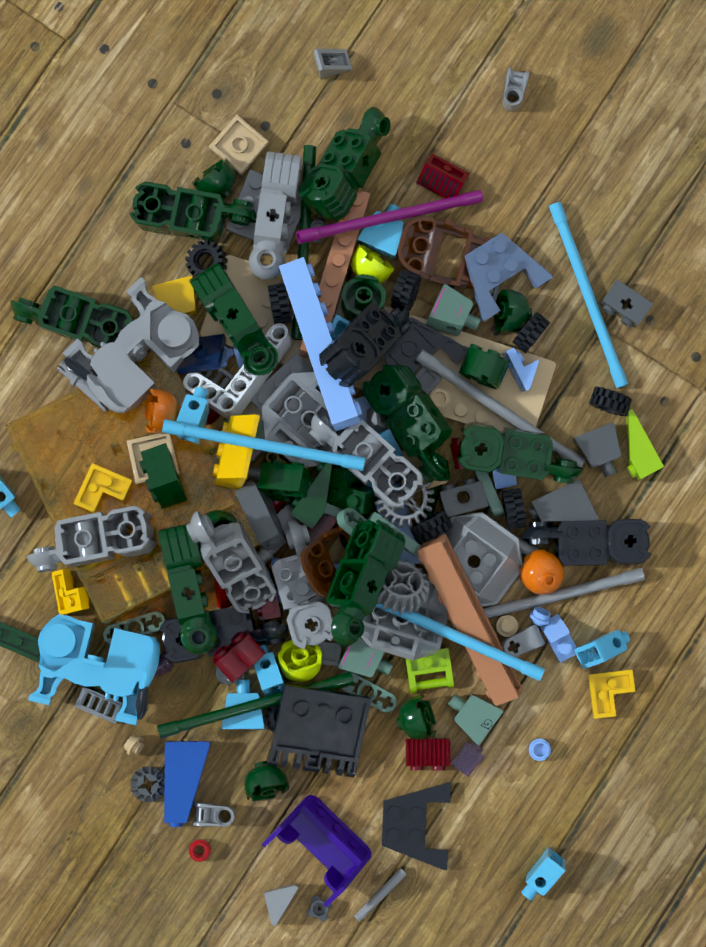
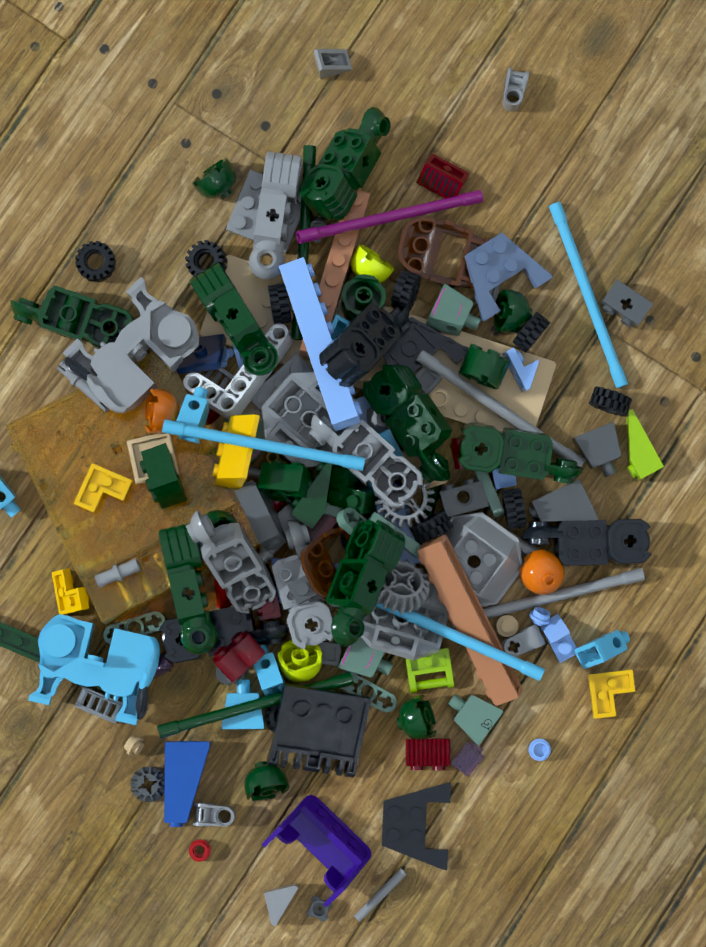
light grey brick [26,505,157,573] -> none
dark green brick [129,181,257,242] -> none
yellow torso [152,275,197,316] -> none
tan plate [209,114,270,176] -> none
medium azure torso [357,204,404,260] -> none
medium azure torso [521,847,566,901] -> none
none -> black tyre [75,241,116,282]
none -> light grey pin [95,558,142,588]

